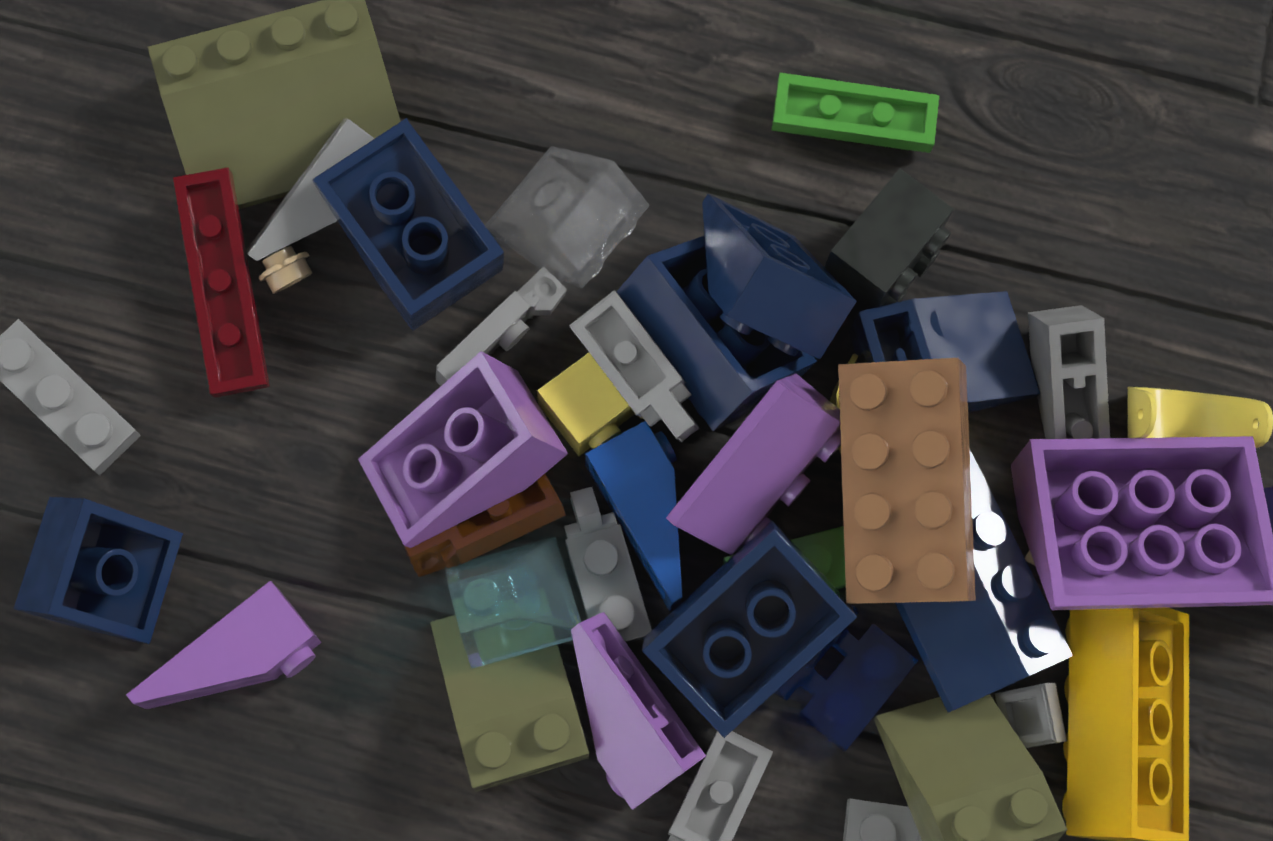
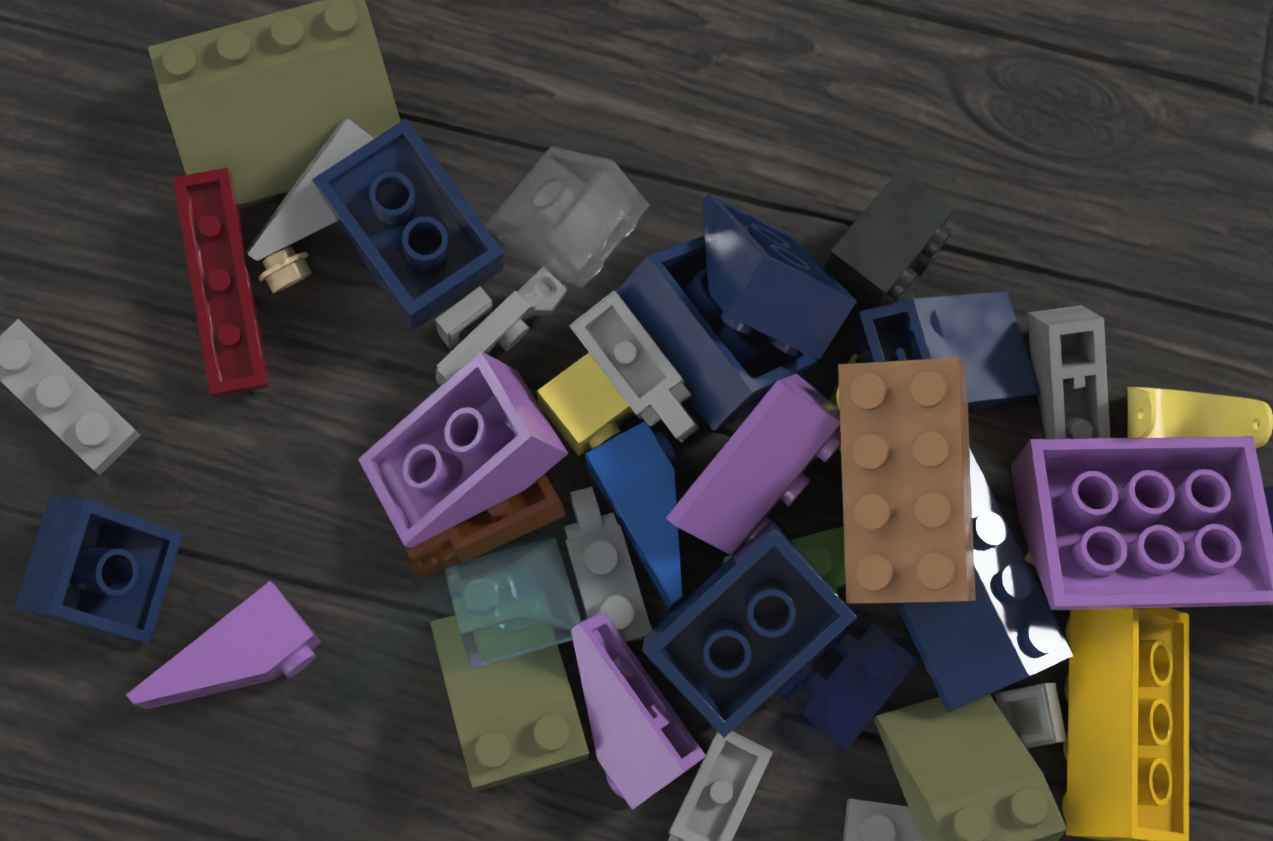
bright green plate [771,73,939,153] -> none
none -> light grey tile [435,286,493,350]

